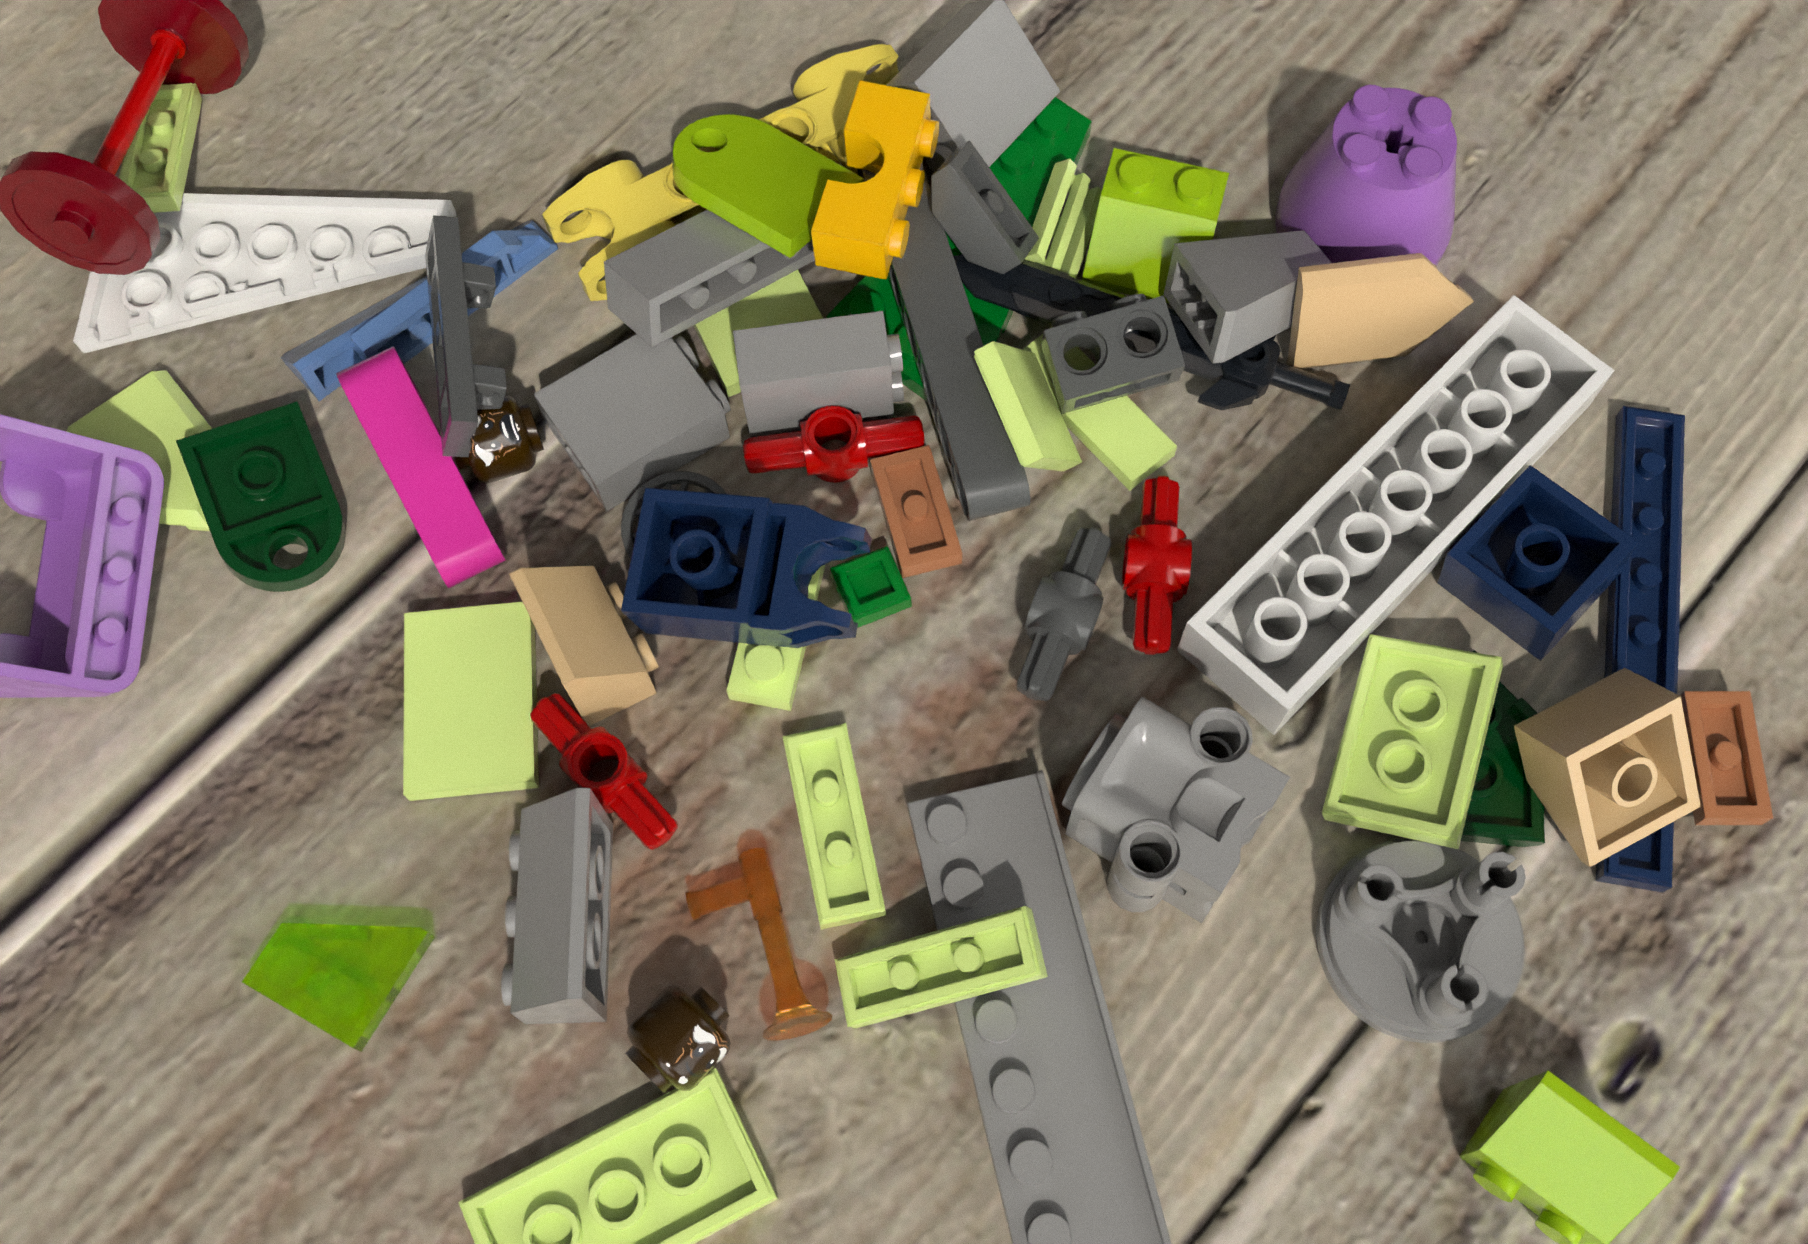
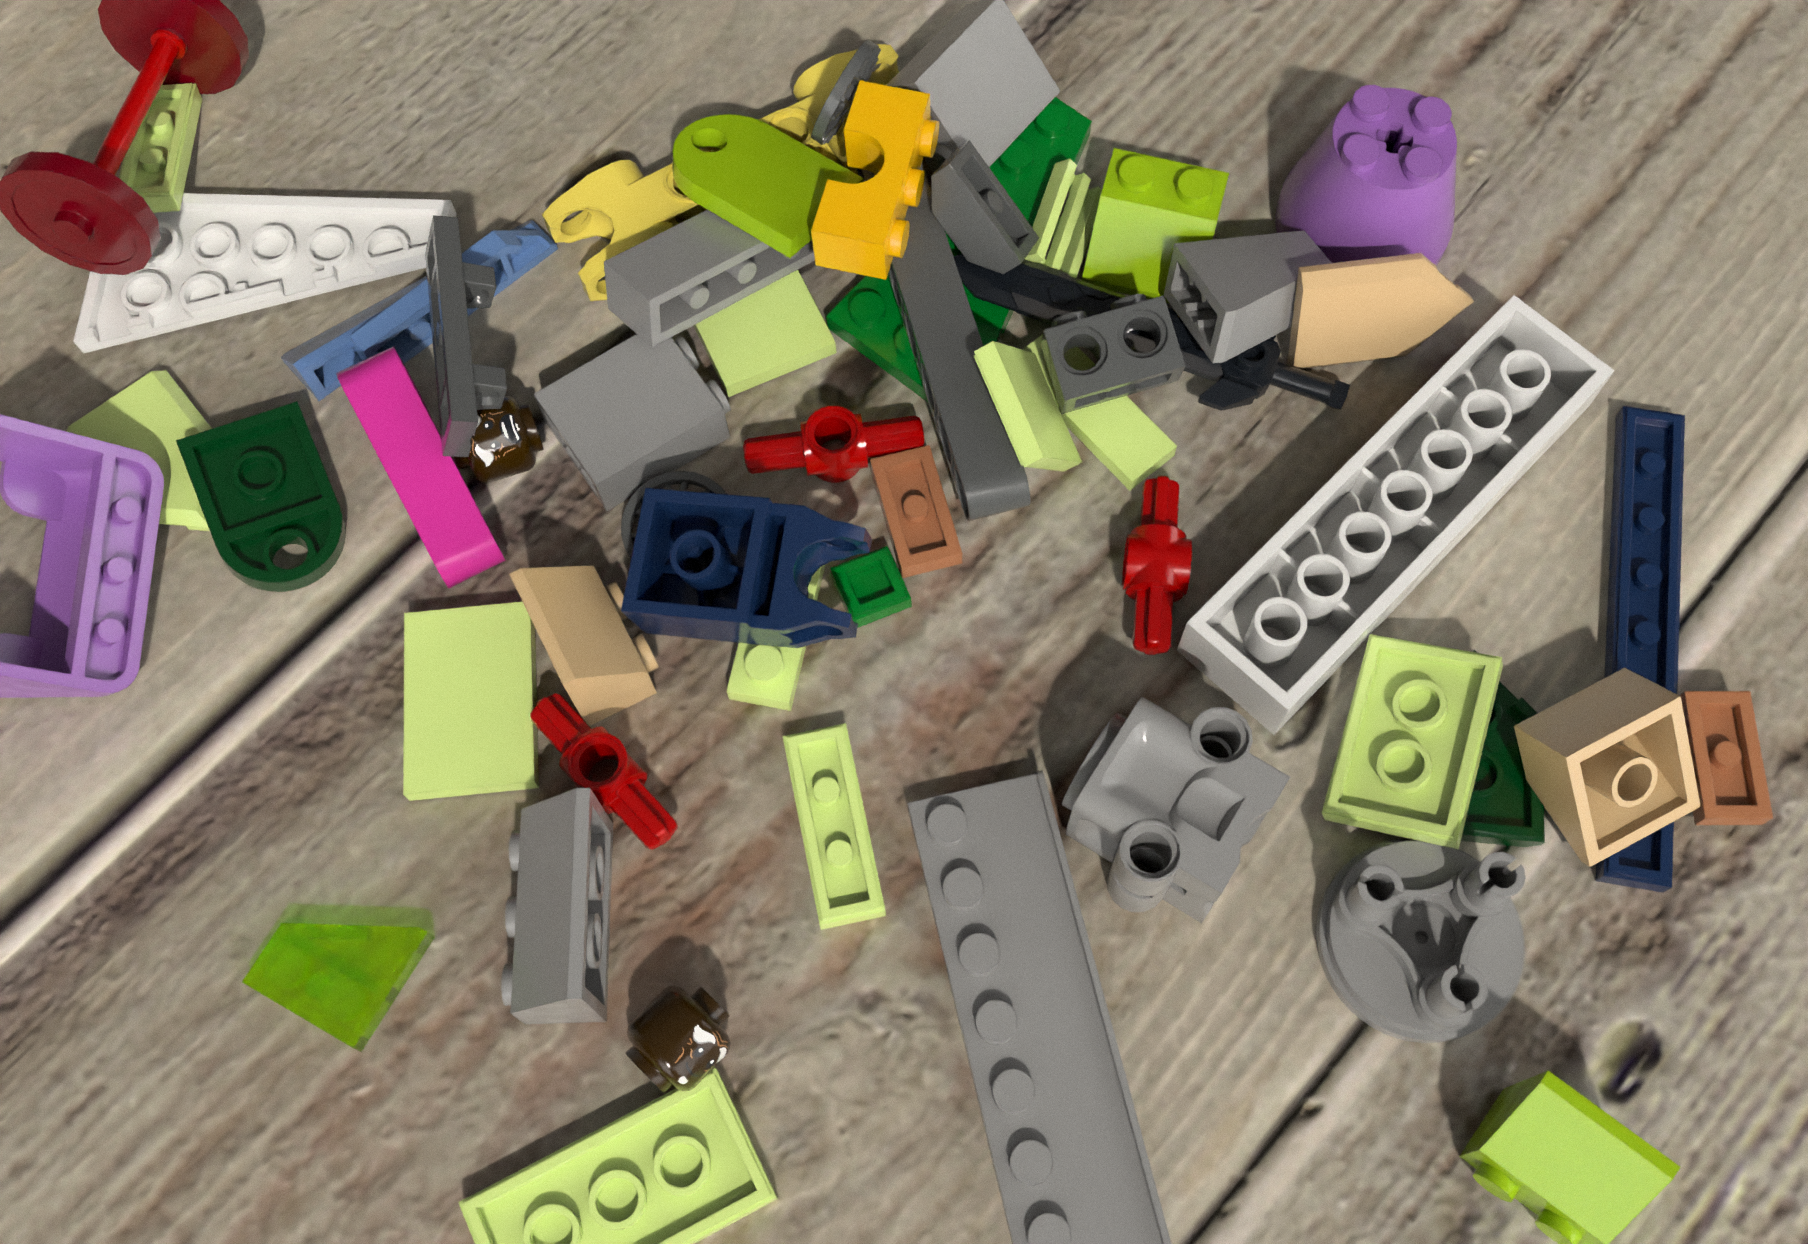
clear orange piece [685,848,833,1041] -> none
light grey brick [733,311,904,438] -> none
yellowish green tile [834,906,1048,1028] -> none
dark grey axle [1016,527,1111,701] -> none
dark blue brick [1437,465,1639,661] -> none
none -> dark grey wheel [811,39,881,145]

